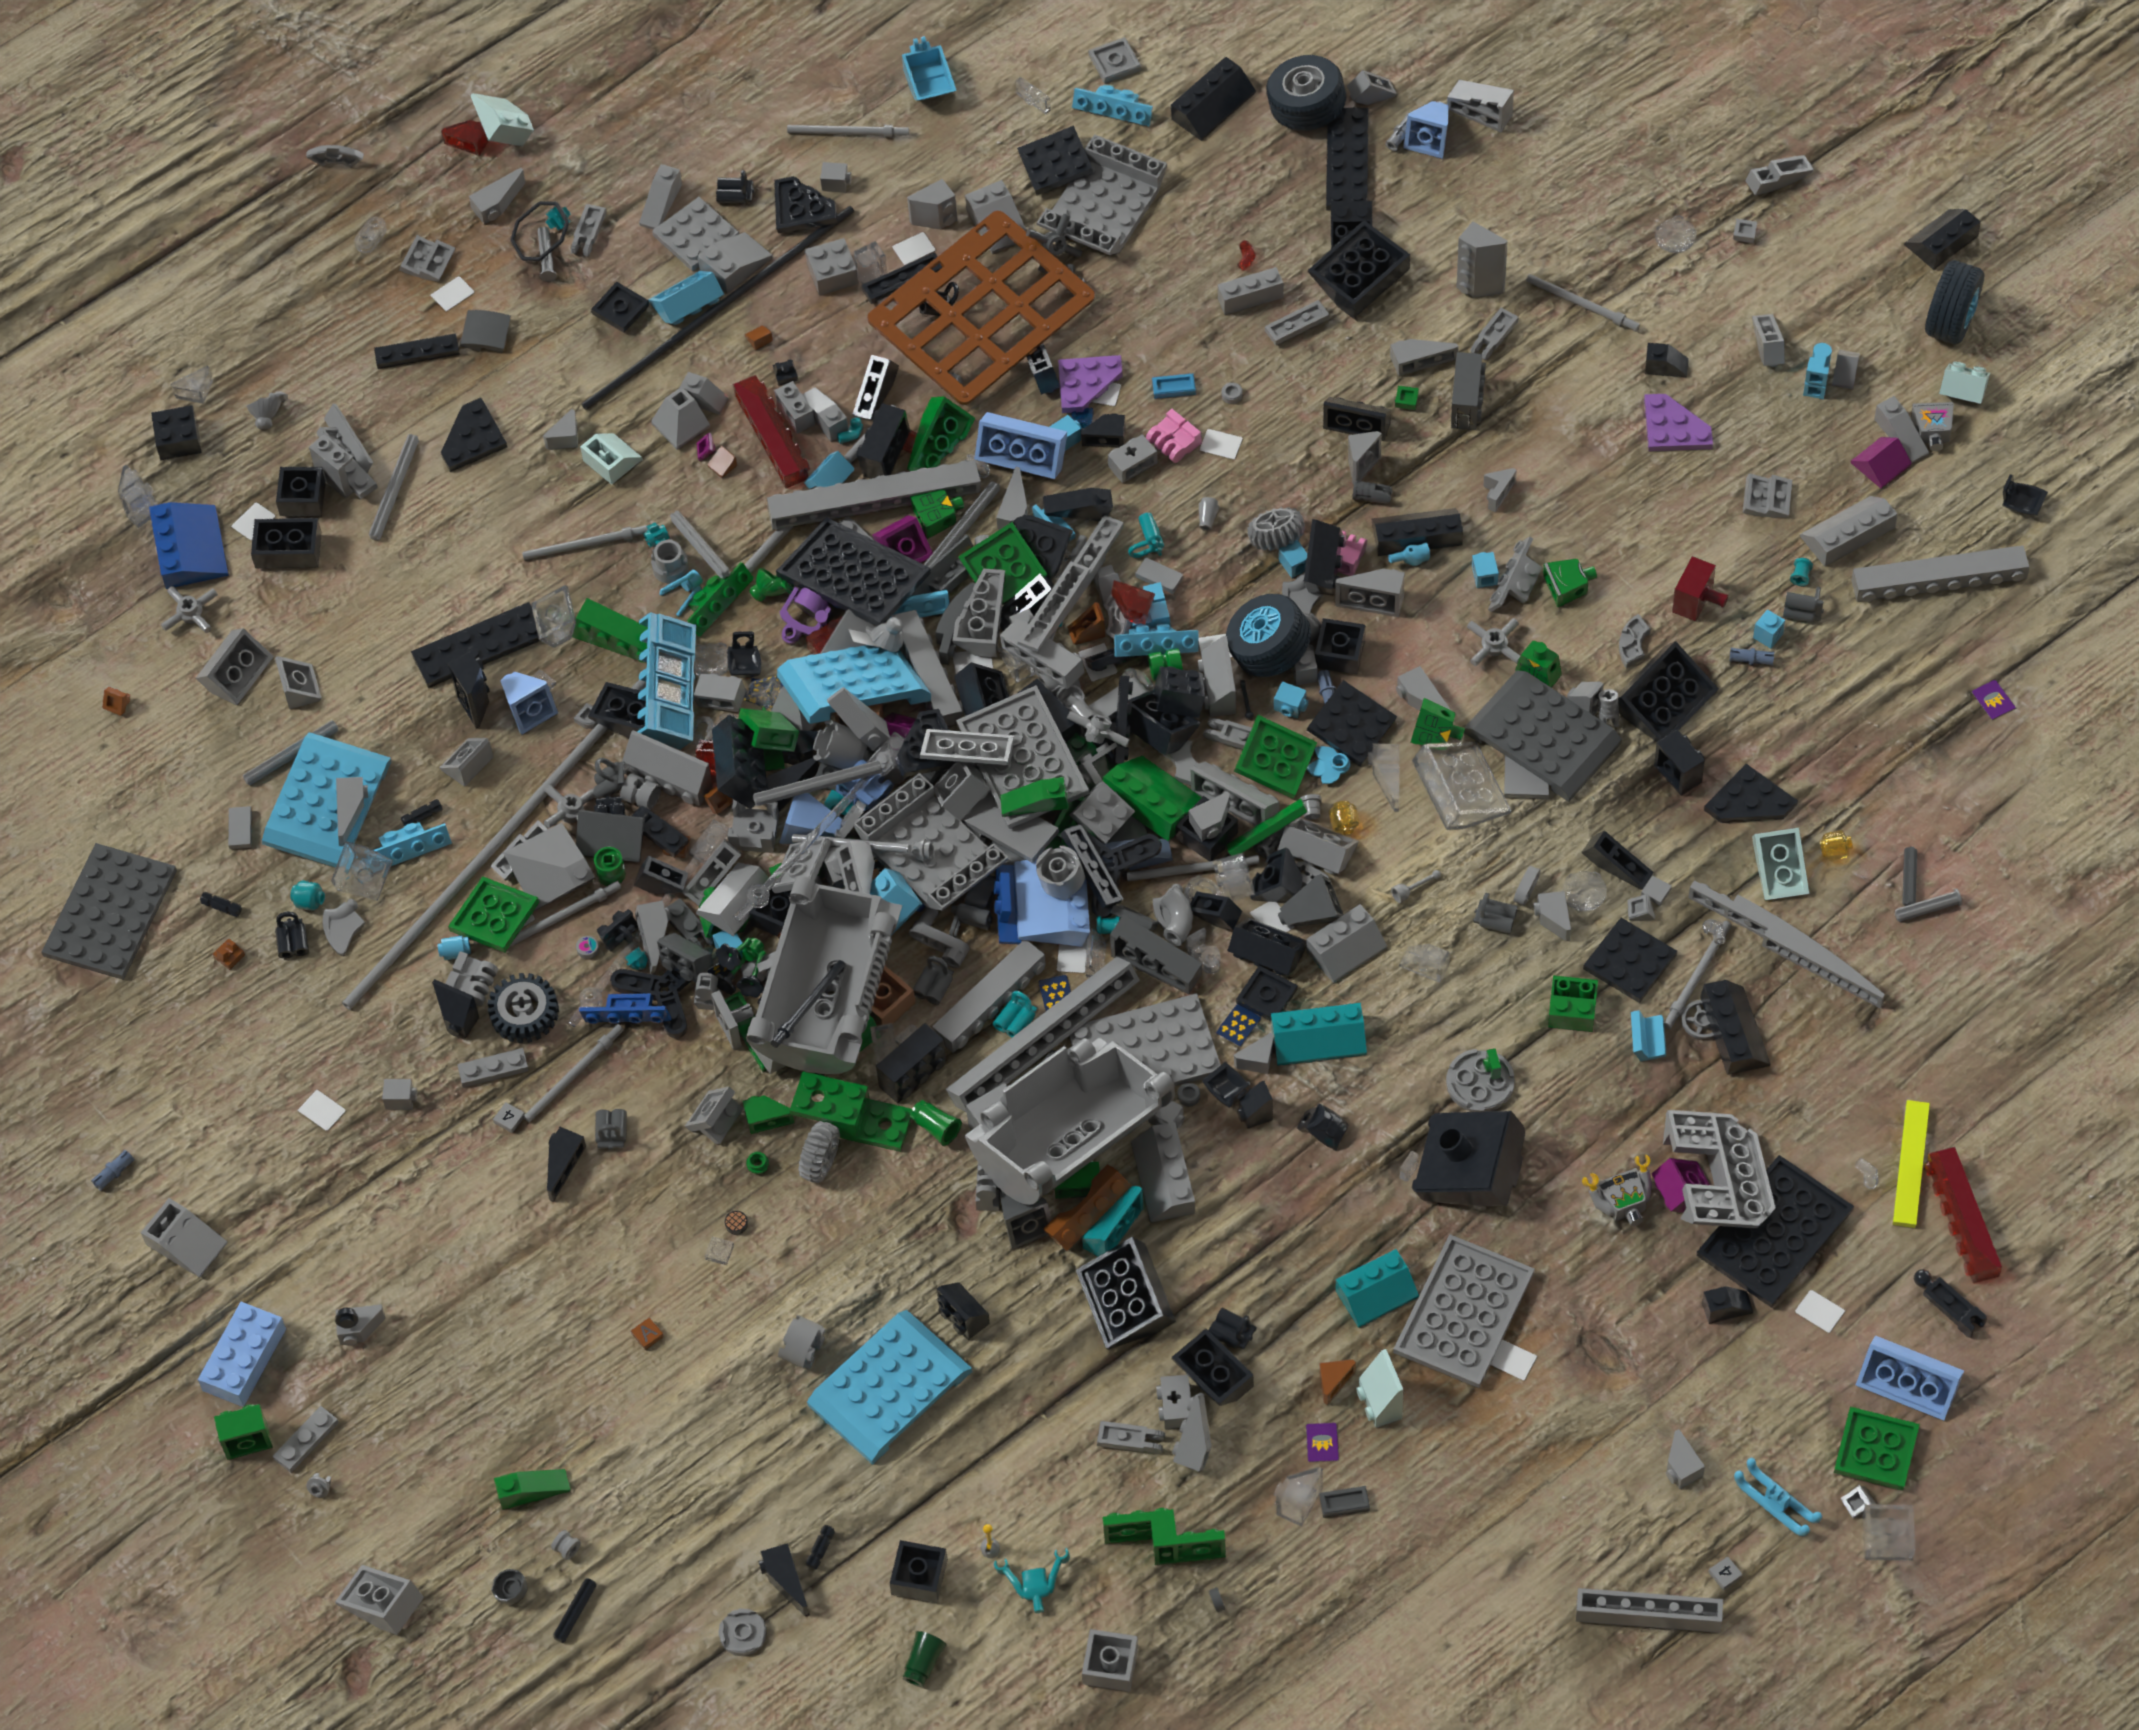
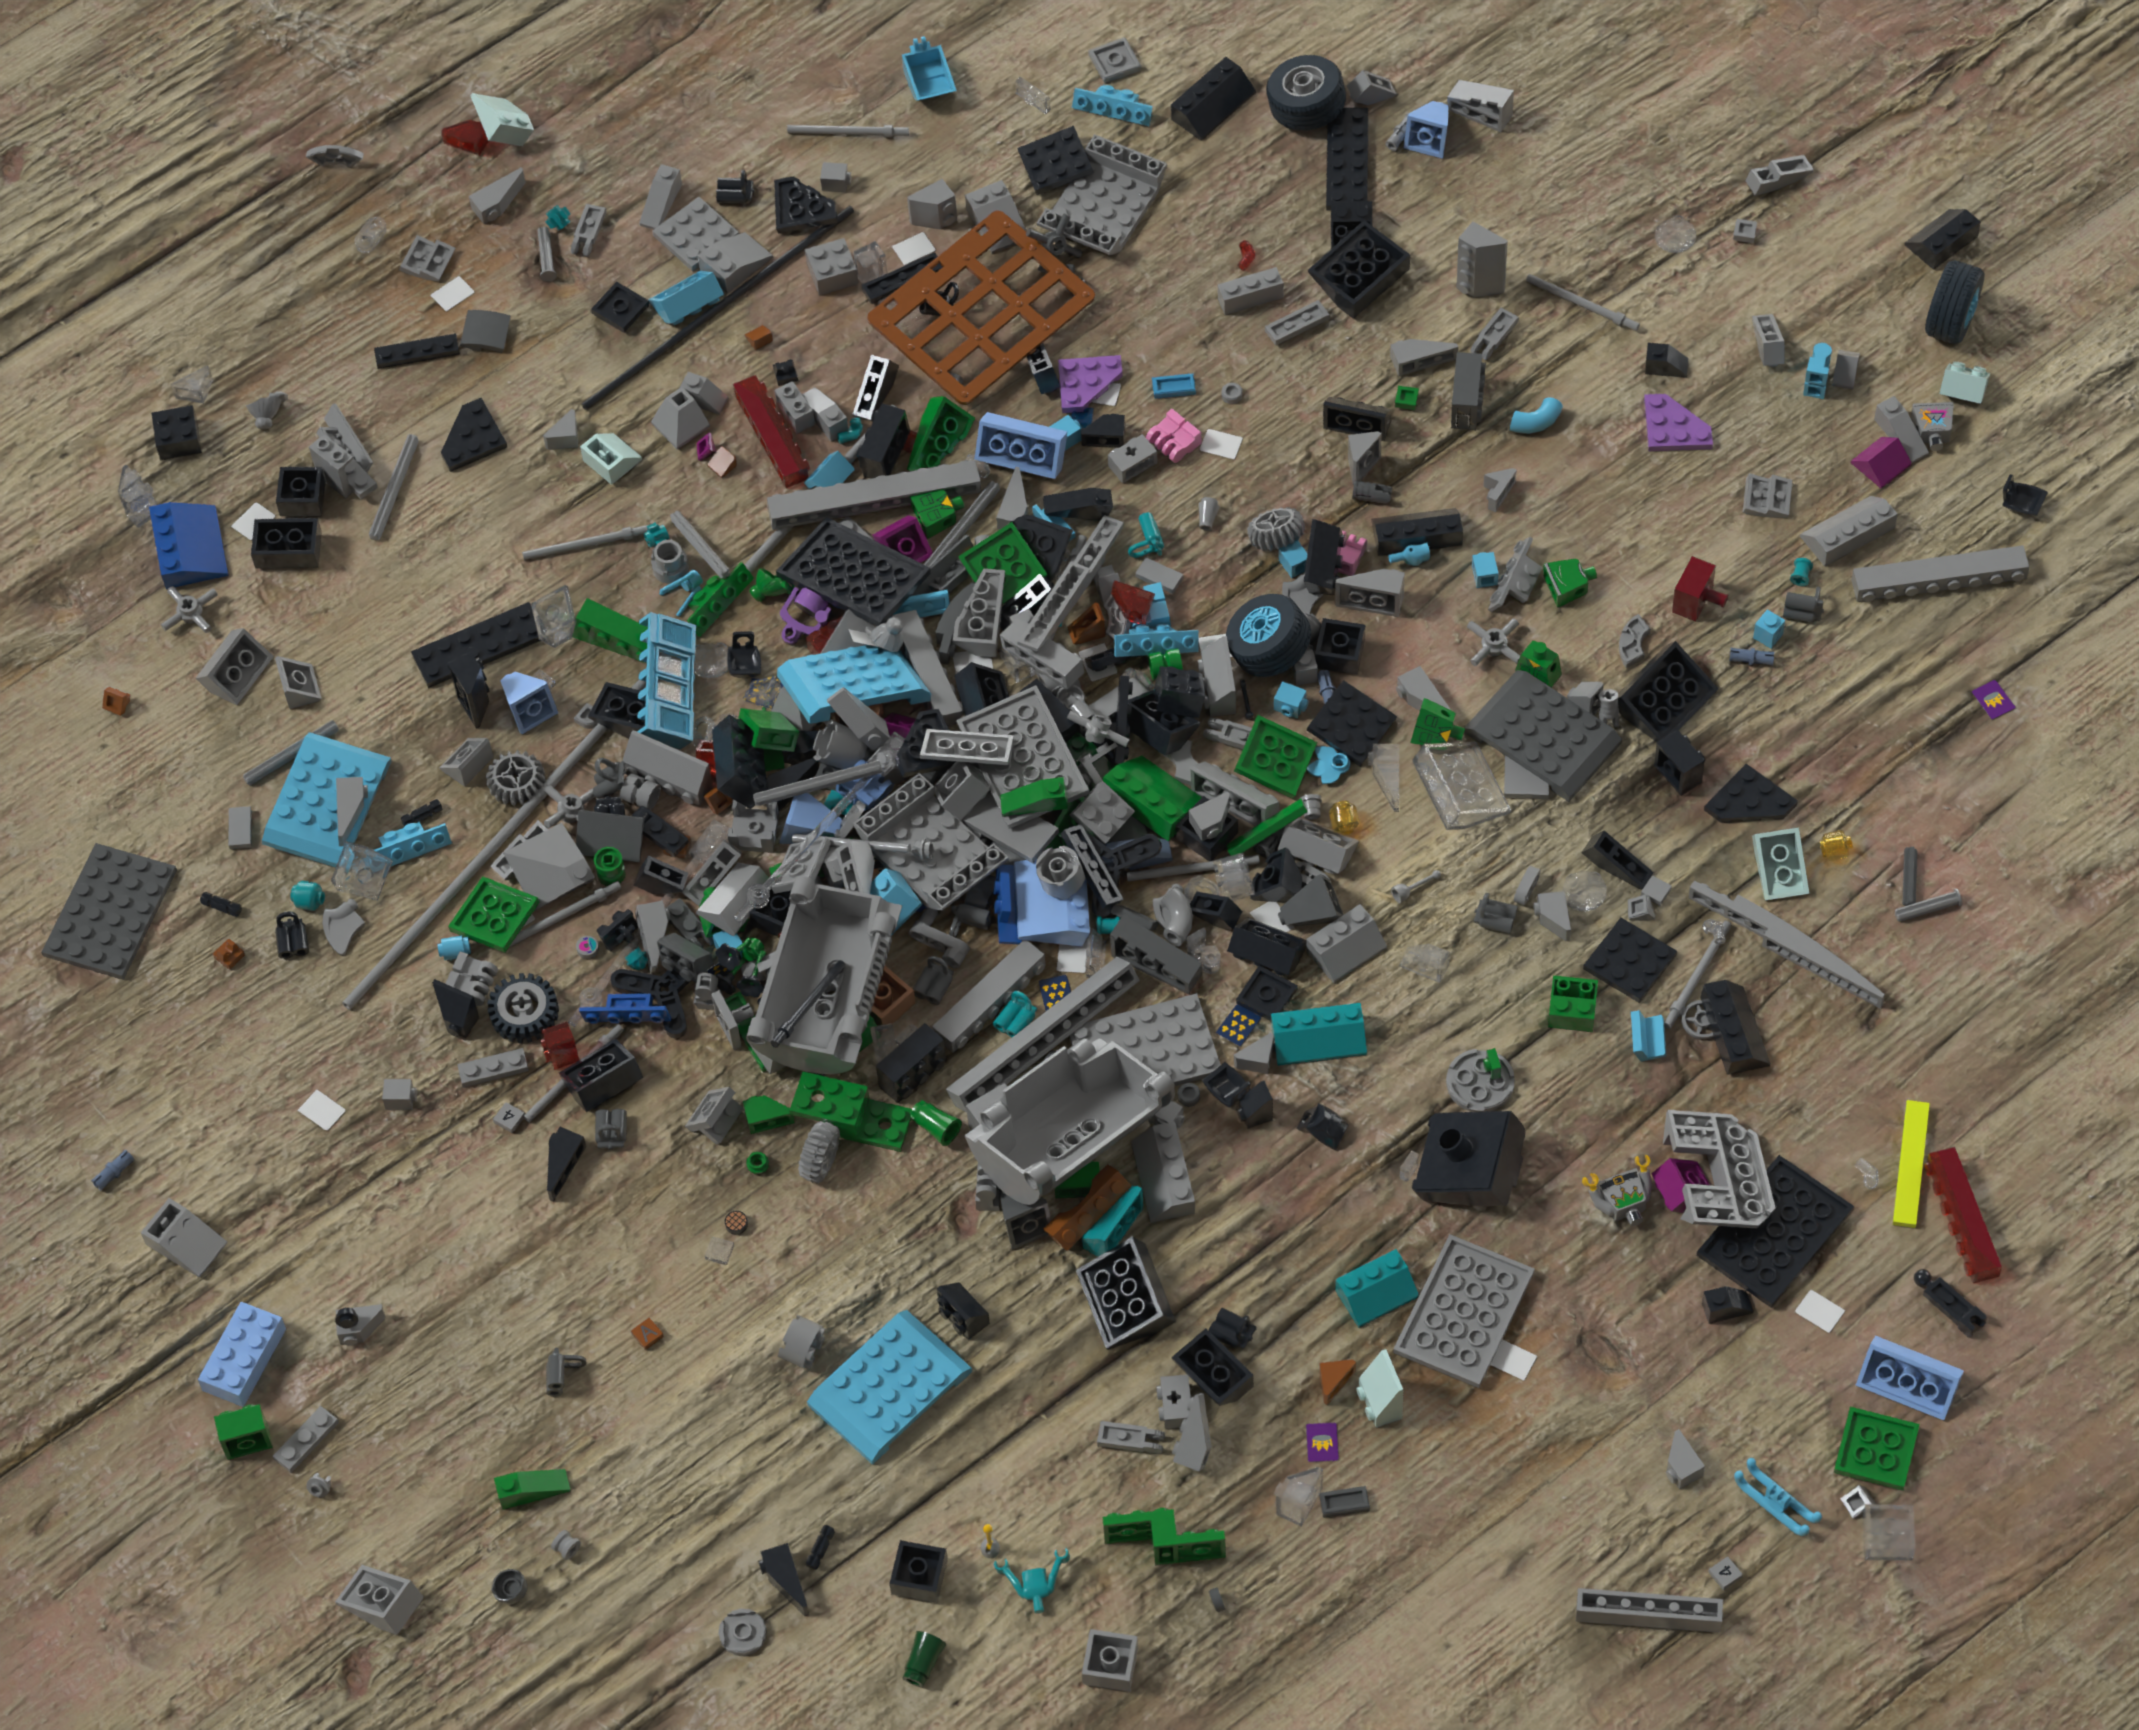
black piece [510,201,569,261] -> none
black axle [553,1578,596,1643] -> none
light grey brick [694,674,746,712] -> none
none -> light grey gear [486,749,546,806]
none -> clear red brick [540,1021,579,1070]
none -> dark grey piece [546,1347,587,1397]
none -> black slope [559,1038,644,1112]
none -> medium azure cylinder [1510,397,1563,434]

